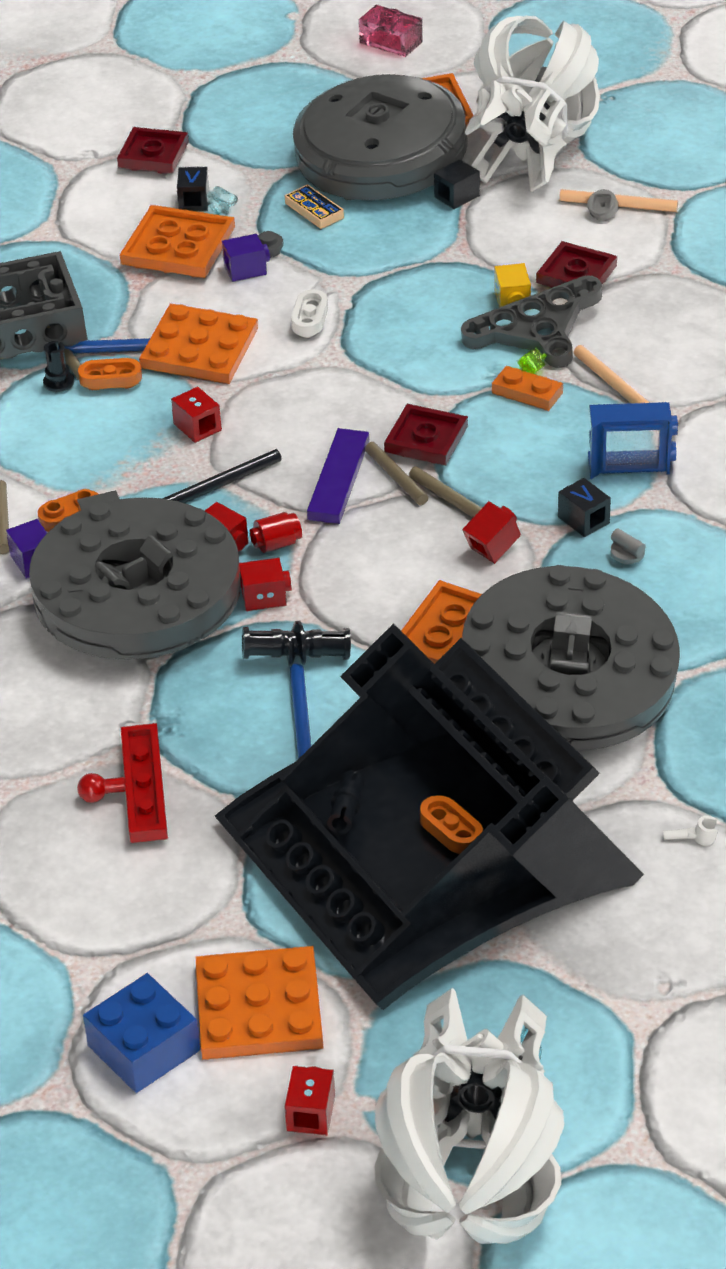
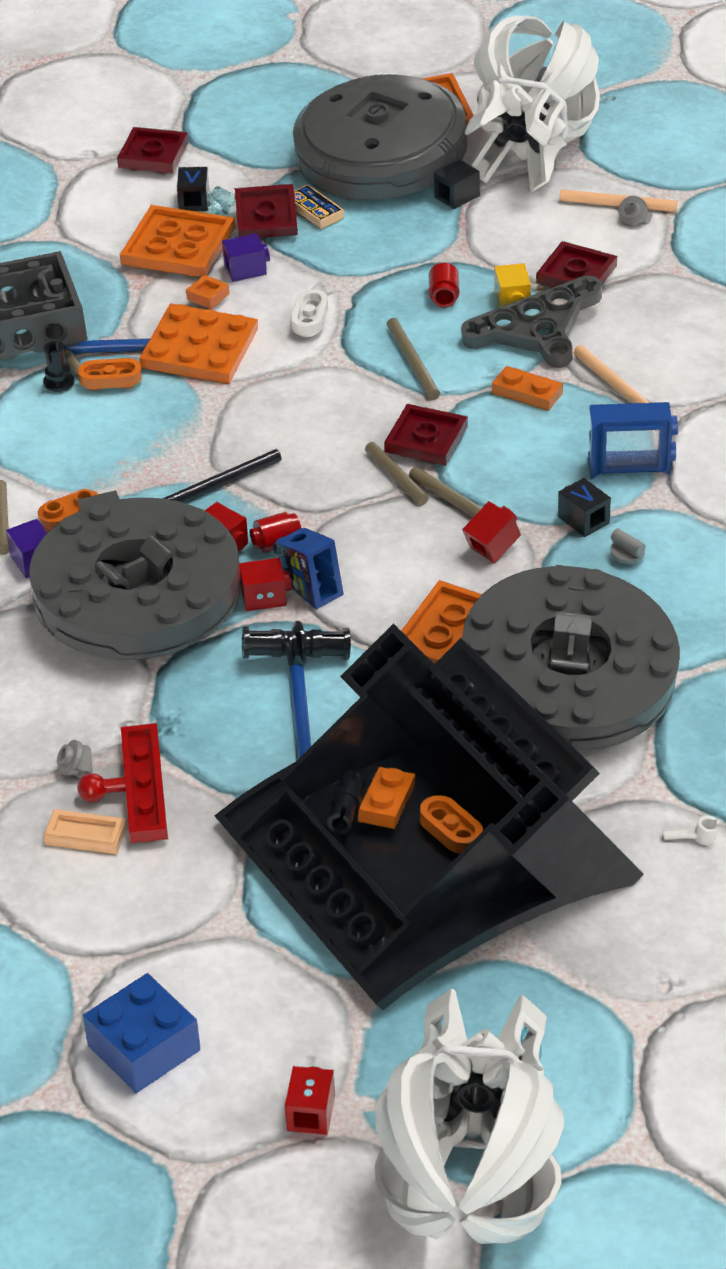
red brick [171,386,222,443] -> none
orange plate [195,946,324,1060] -> none
dark grey plate [258,231,283,258] -> none
dark purple tile [307,428,370,524] -> none
clear pink brick [359,5,423,57] -> none
clear neon green plate [517,347,547,374] -> none
light grey tile [587,189,619,221] -> none
none -> light nougat tile [43,809,127,855]
none -> light grey plate [57,740,93,779]
none -> orange plate [186,274,229,309]
none -> dark red plate [235,184,298,238]
none -> blue torso [273,528,344,609]
none -> orange plate [358,767,415,829]
none -> dark tan bar [386,318,440,400]
none -> red brick [428,263,460,307]
none -> light grey plate [618,196,652,226]

